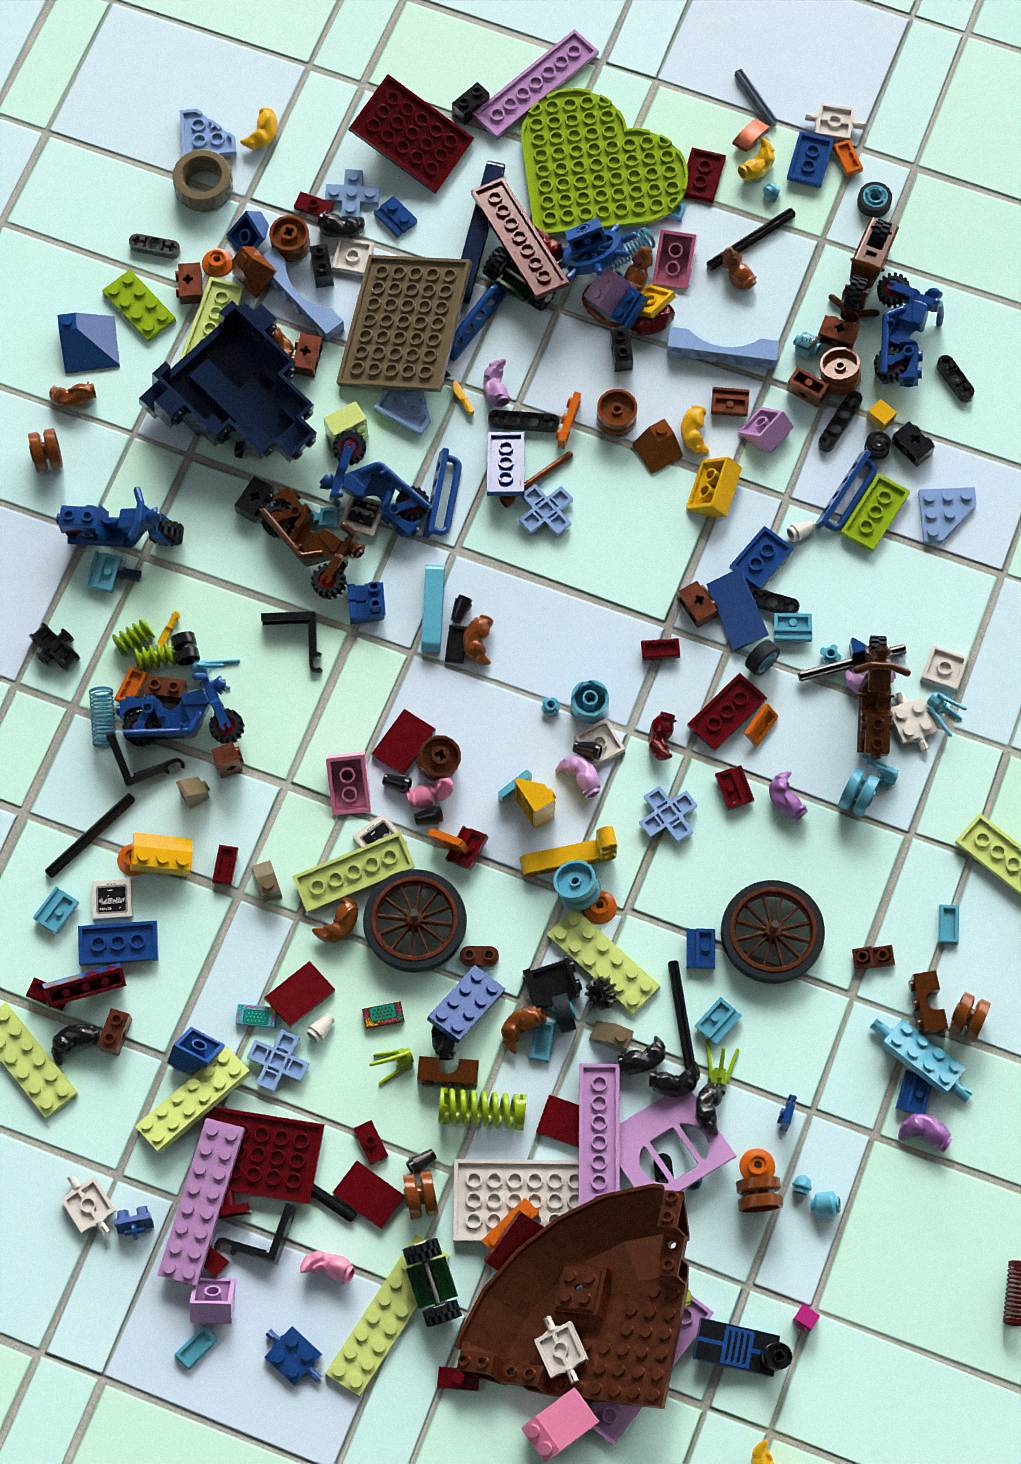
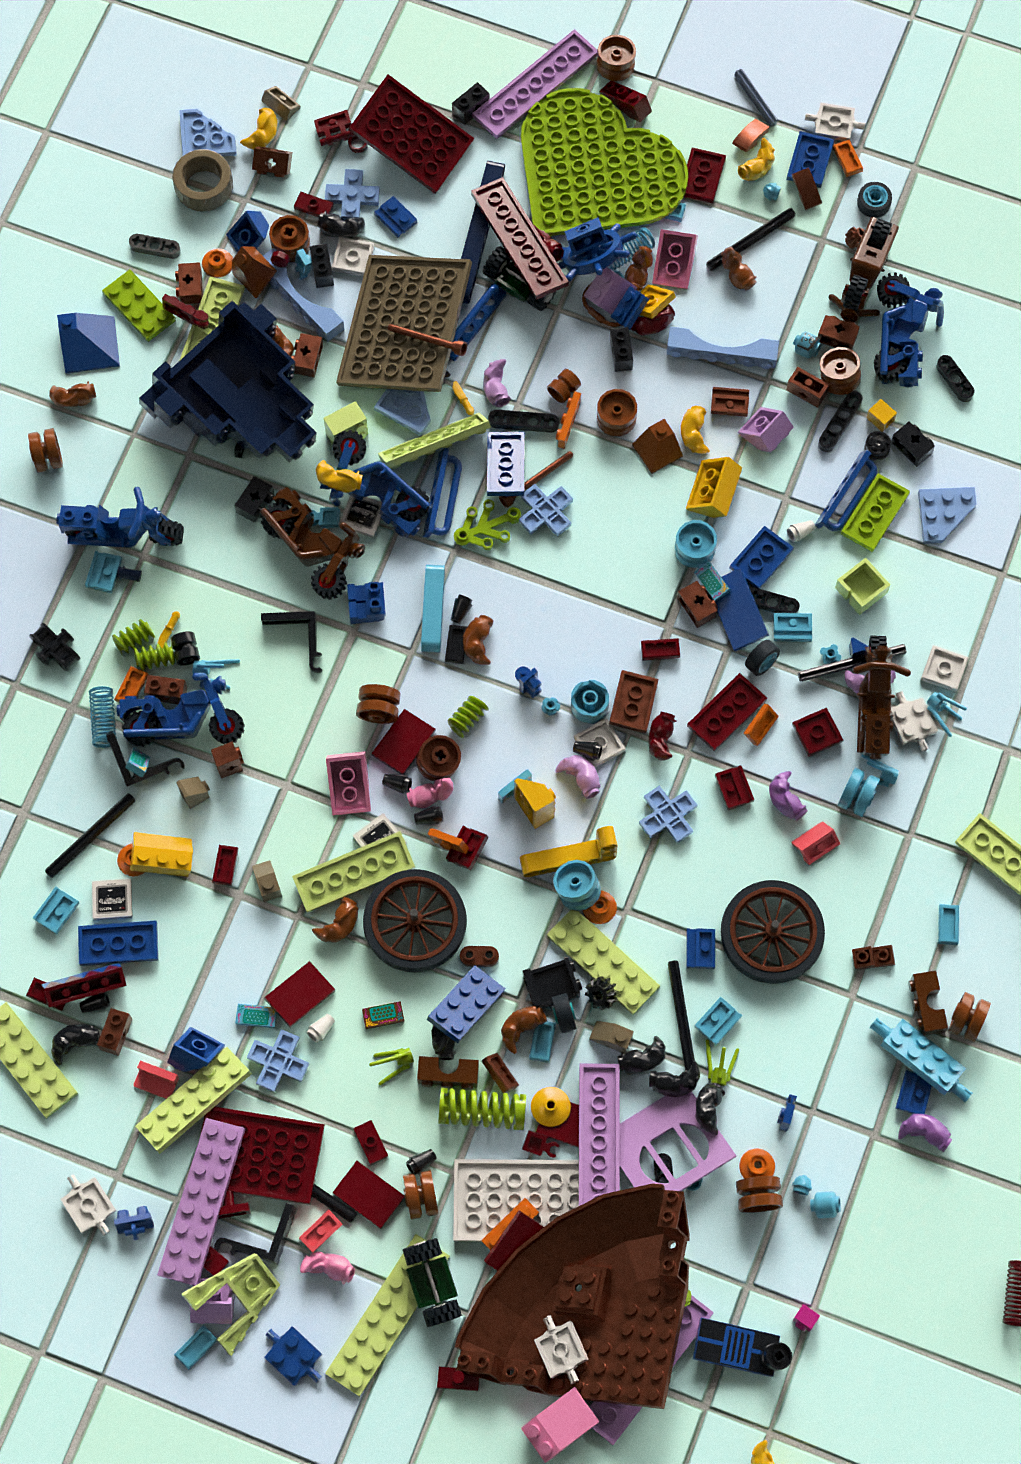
none -> black cone [79,992,110,1013]
none -> medium azure tile [126,748,151,777]
none -> coral panel [133,1060,179,1099]
none -> dark red hinge [162,293,209,329]
none -> yellowish green wing [182,1253,280,1356]
none -> copper brick [252,146,293,178]
none -> dark tan slope [261,86,301,120]
none -> dark red tile [270,251,290,268]
none -> medium azure plate [295,249,312,280]
none -> coral panel [299,1210,343,1253]
none -> dark red plate [314,110,355,147]
none -> yellow animal [316,460,363,493]
none -> dark red piece [348,135,368,153]
none -> dark orange wheel [356,684,401,724]
none -> yellowish green plate [378,412,491,469]
none -> copper piece [387,324,467,356]
none -> lime piece [447,696,489,738]
none -> lime plant [454,499,521,550]
none -> copper plate [481,1053,519,1093]
none -> blue hips [515,666,542,698]
none -> dark red plate [522,1130,560,1158]
none -> yellow dish [531,1087,571,1127]
none -> dark orange wheel [547,368,581,404]
none -> dark orange wheel [596,34,636,81]
none -> dark red slope [599,81,652,122]
none -> copper plate [609,670,659,734]
none -> medium azure wheel [675,520,717,568]
none -> tile [694,561,731,602]
none -> coral panel [791,821,840,865]
none -> copper slope [792,167,822,210]
none -> dark red plate [792,707,844,757]
none -> yellowish green piece [835,558,891,615]
none -> copper gear [845,226,865,249]

